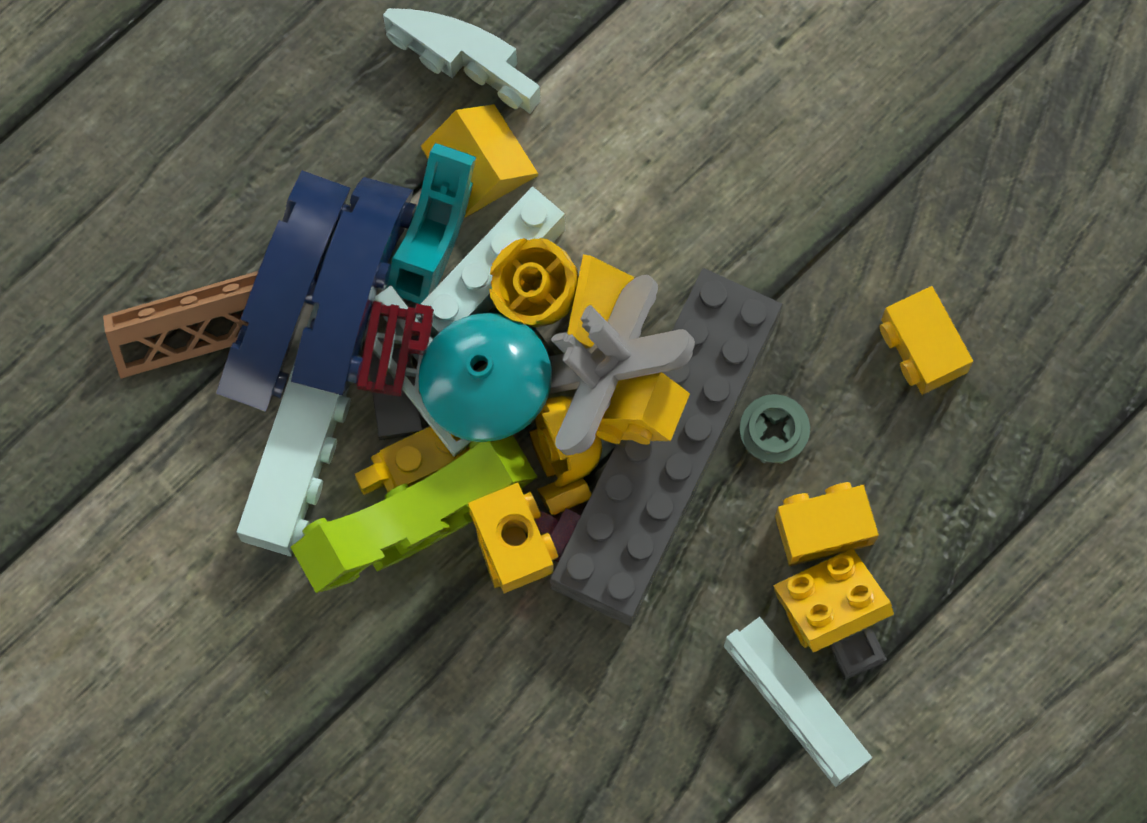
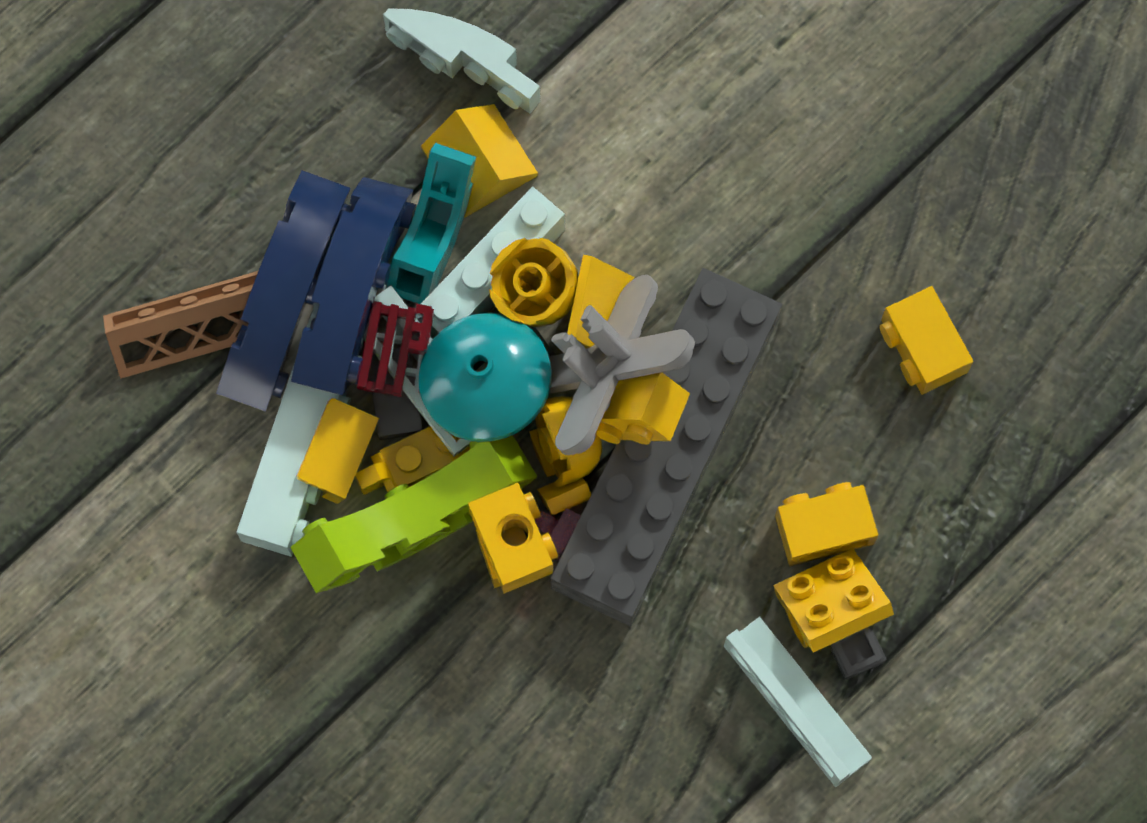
sand green gear [740,394,810,464] -> none
none -> yellow panel [296,398,379,504]

